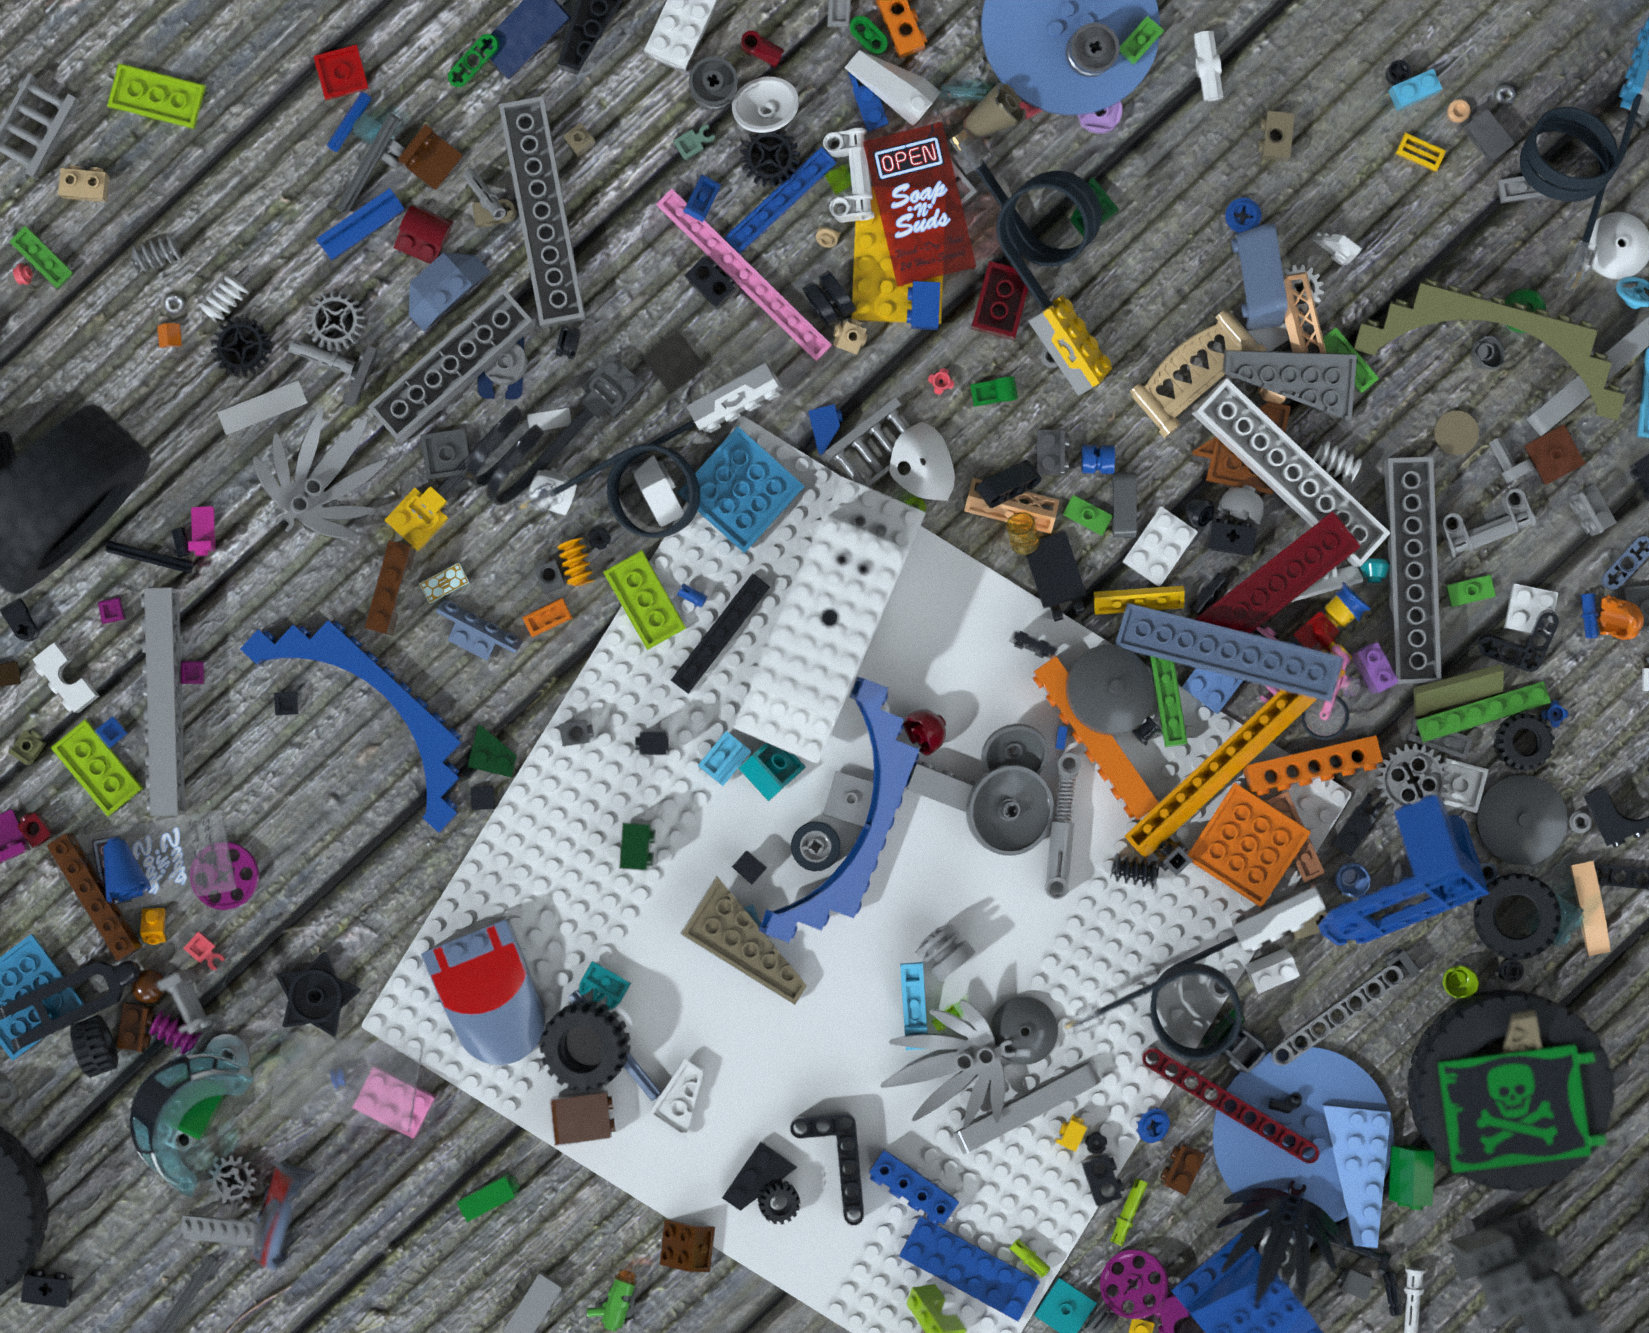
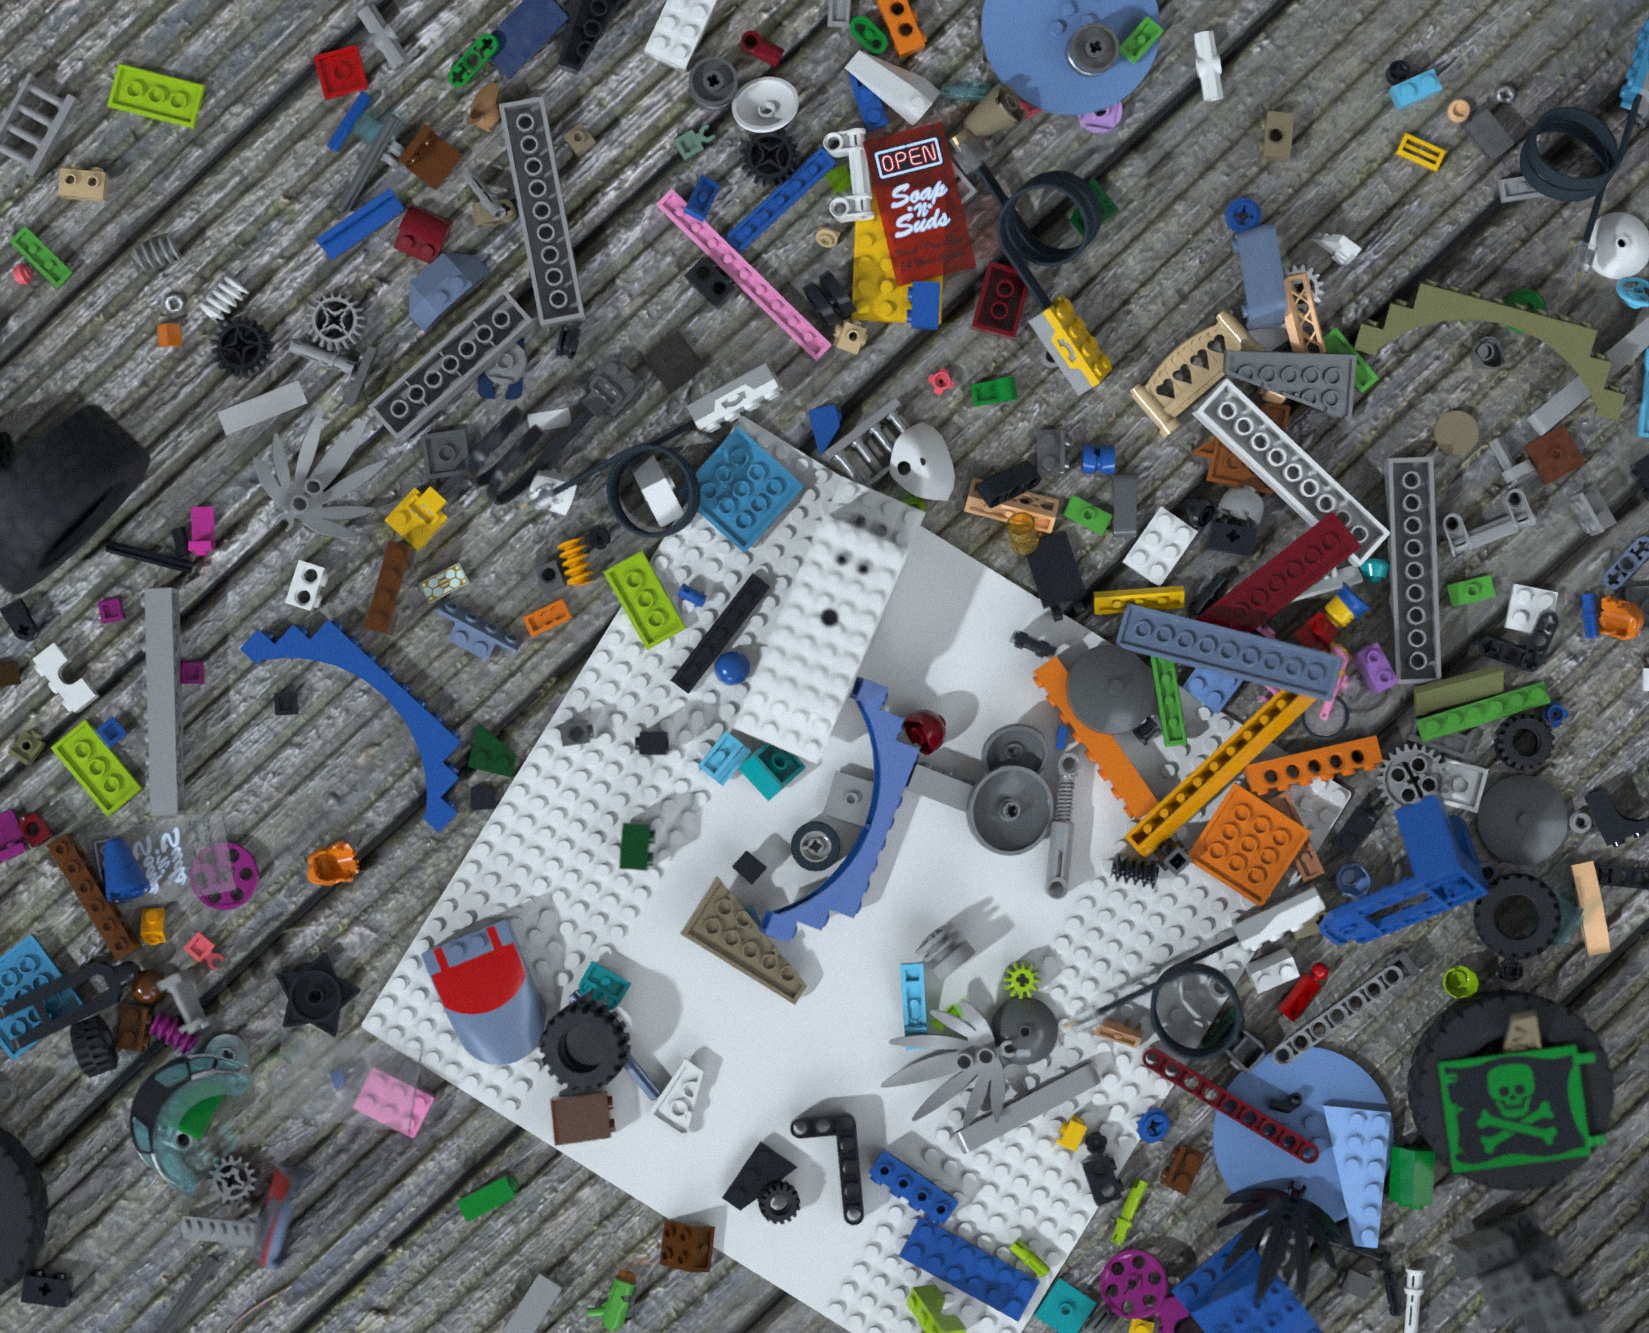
white piece [1312,441,1362,484] -> none
none -> white brick [285,560,329,612]
none -> orange hair [307,840,360,886]
none -> light grey piece [357,4,410,71]
none -> medium nougat piece [466,82,501,132]
none -> blue hair [714,651,750,686]
none -> lime gear [1003,960,1041,999]
none -> medium nougat plate [1094,1018,1144,1049]
none -> red plate [1277,962,1329,1022]

